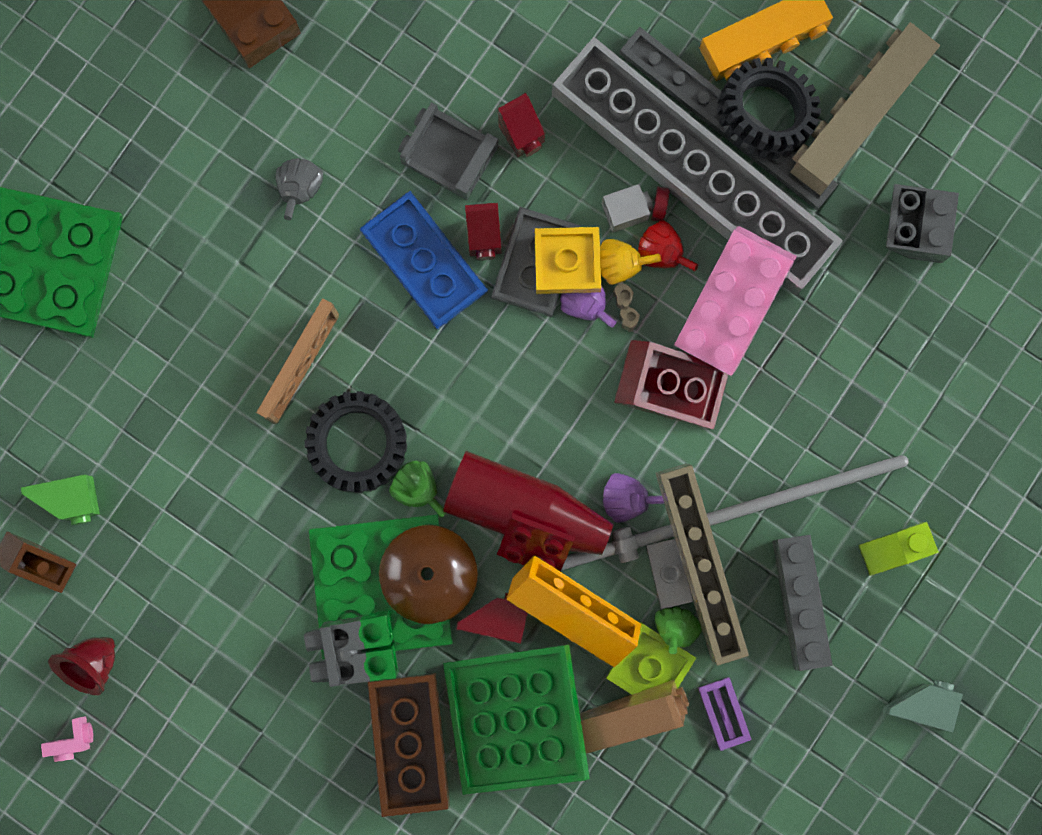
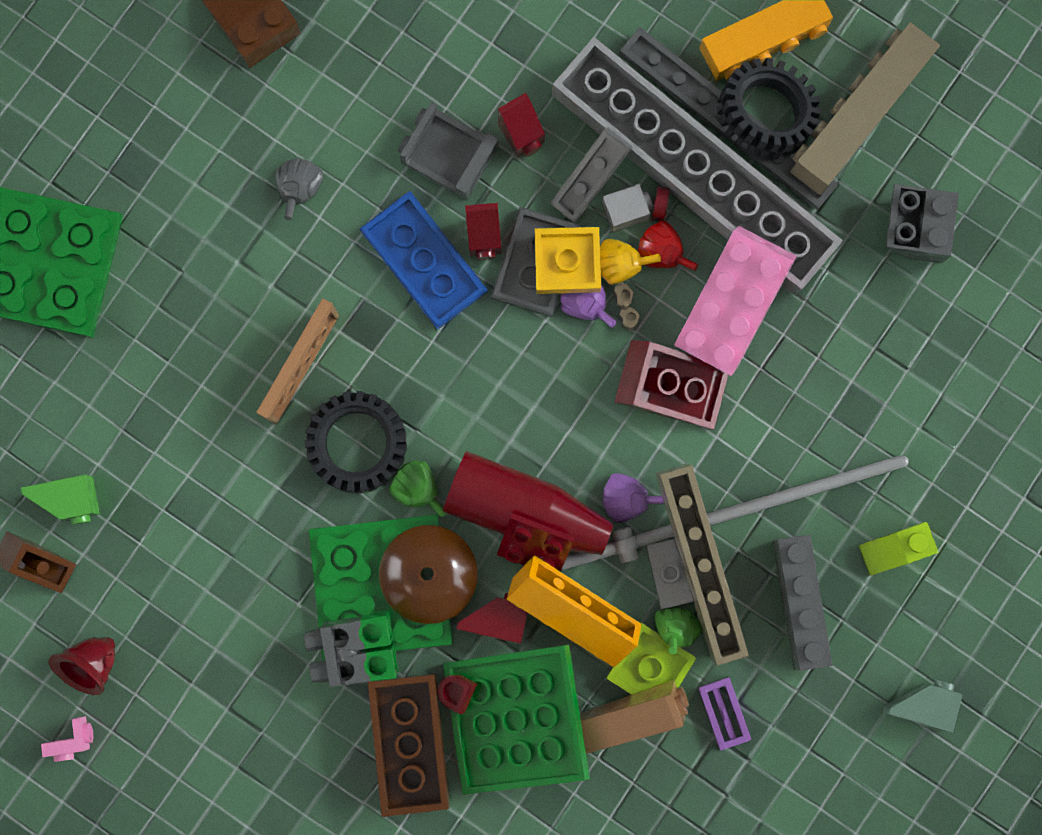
none -> dark red tile [437,675,477,715]
none -> dark grey tile [550,127,633,223]

